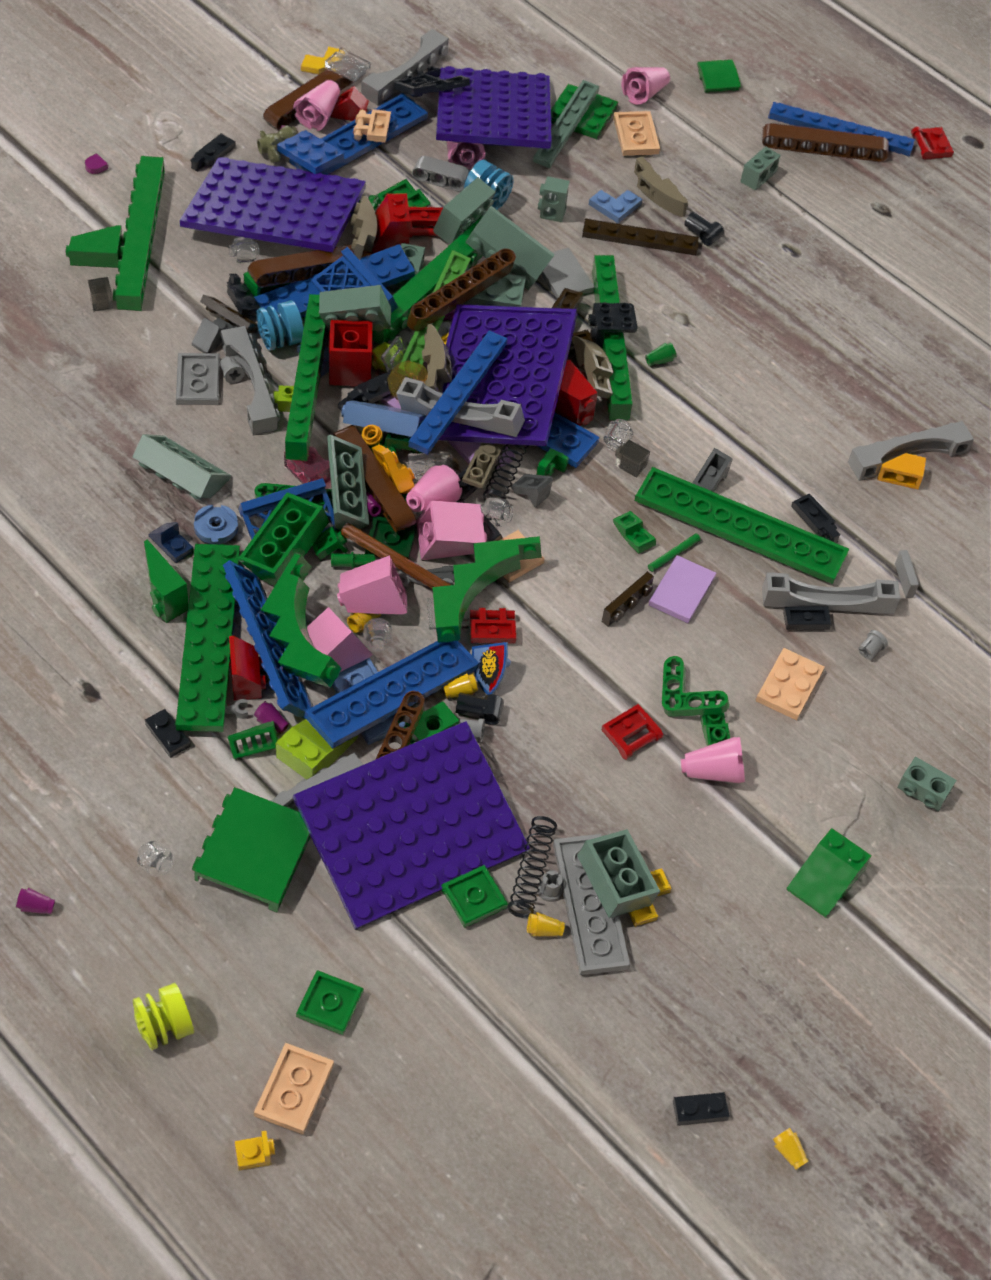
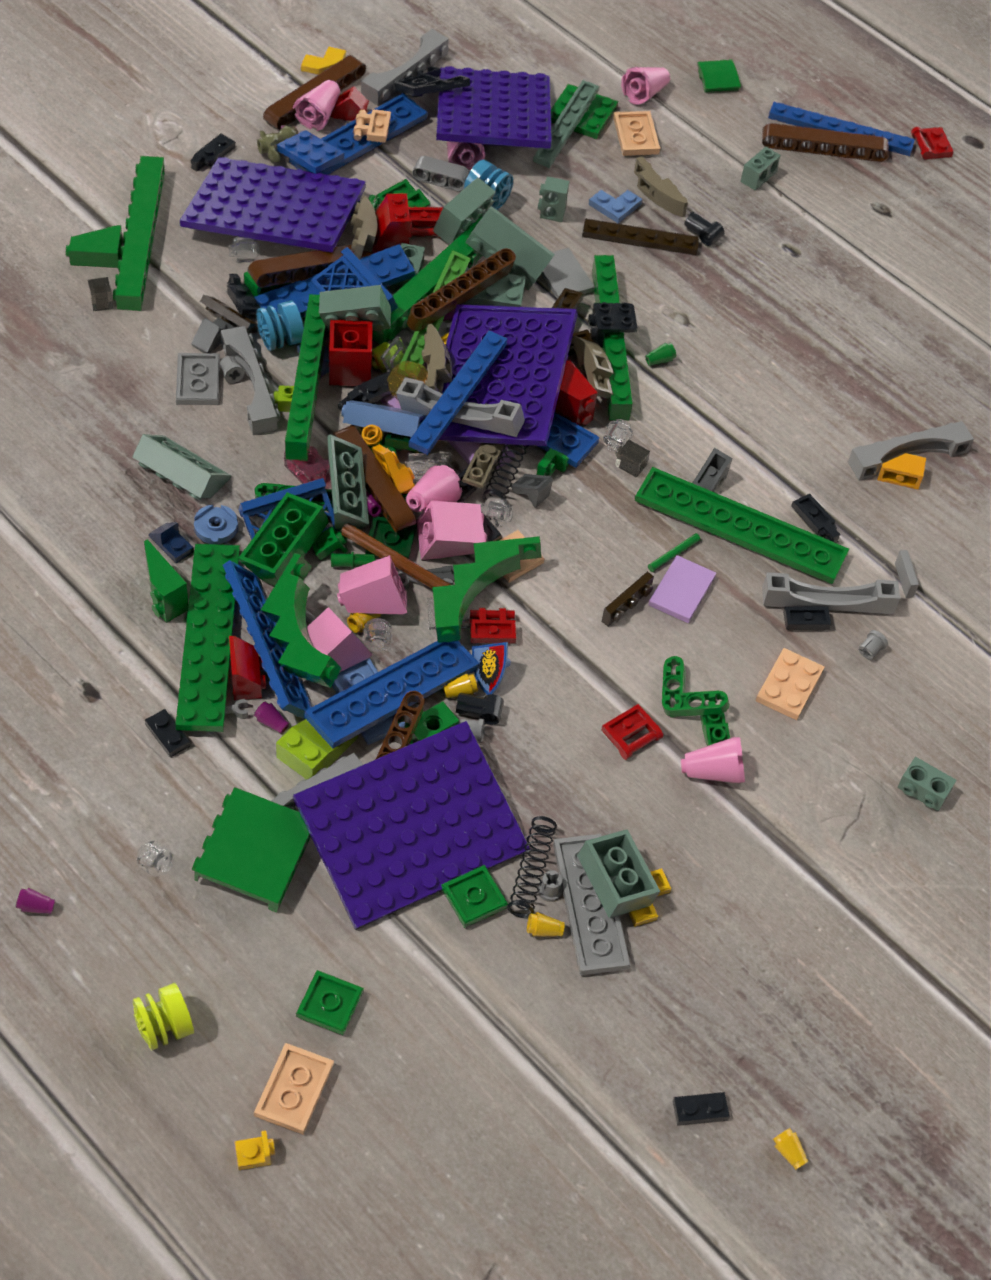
magenta tile [85,153,109,174] -> none
green slope [228,721,279,759] -> none
clear plate [325,48,371,82] -> none
green slope [613,511,656,554] -> none
green slope [786,828,872,918] -> none

